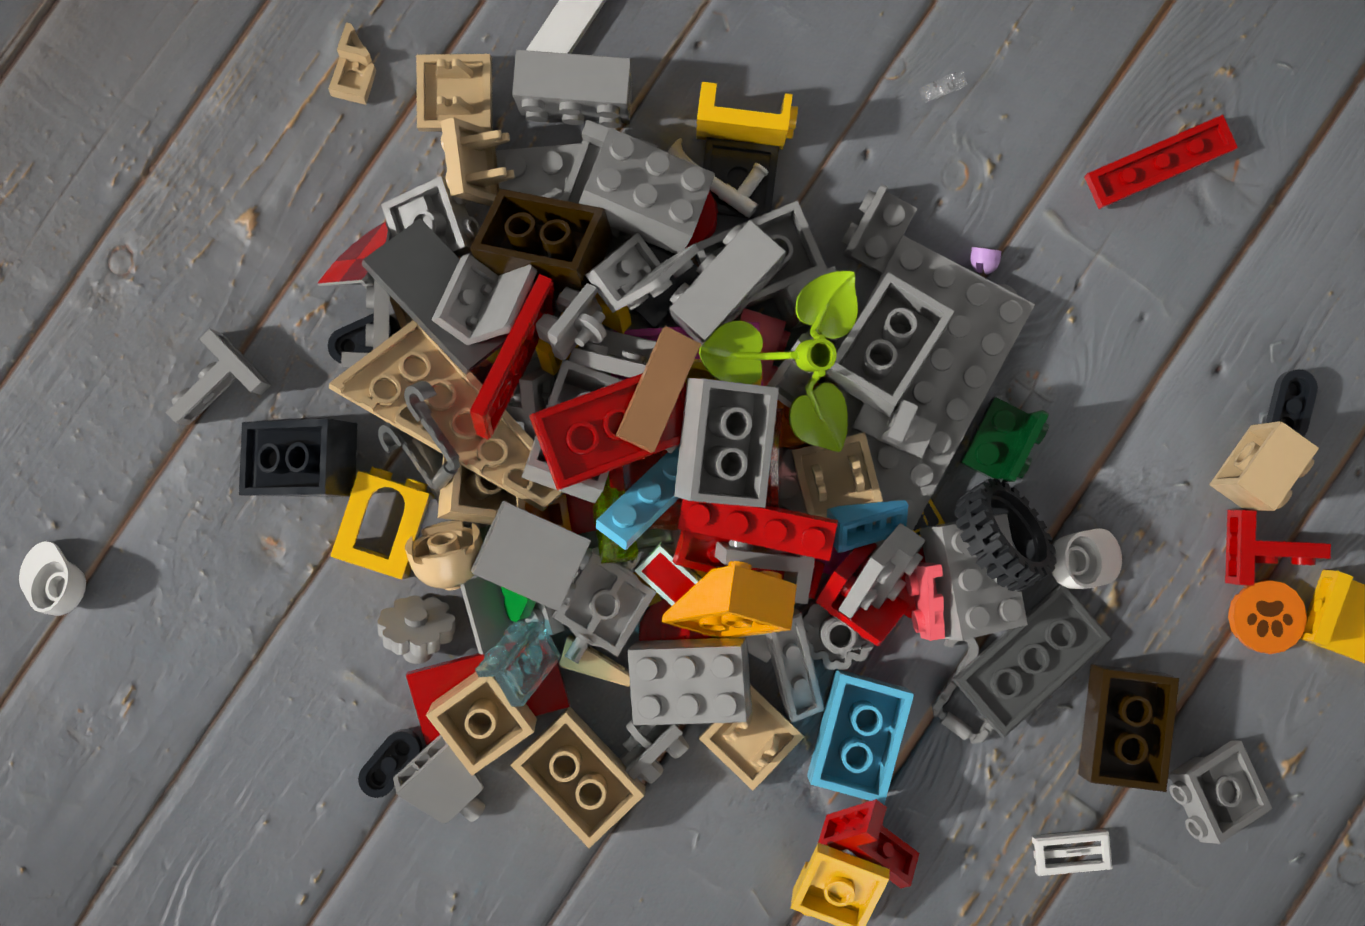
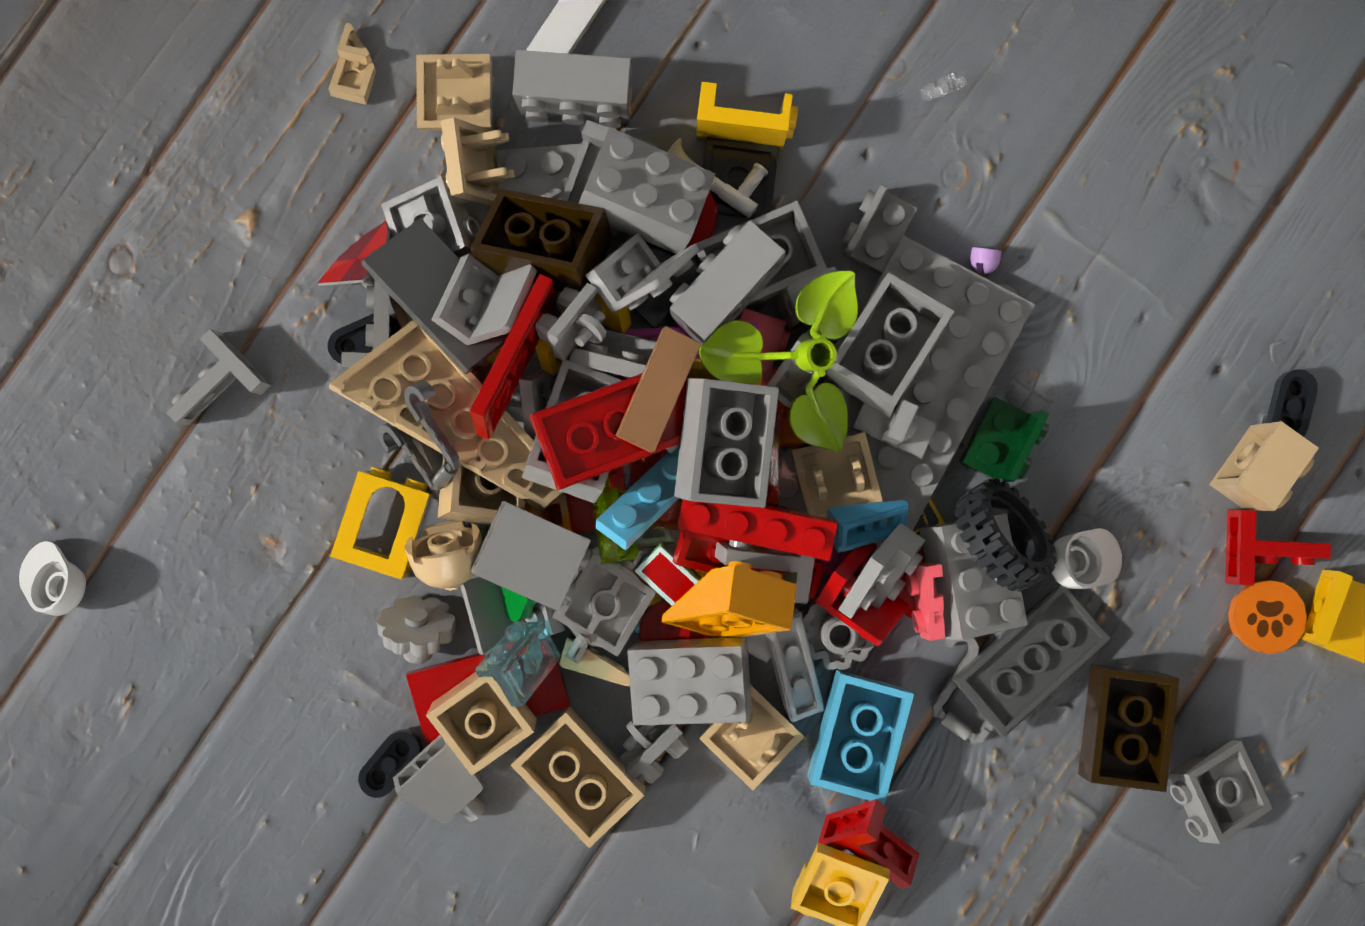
black slope [239,418,358,497] -> none
white tile [1032,829,1112,876] -> none
red plate [1084,114,1238,209] -> none

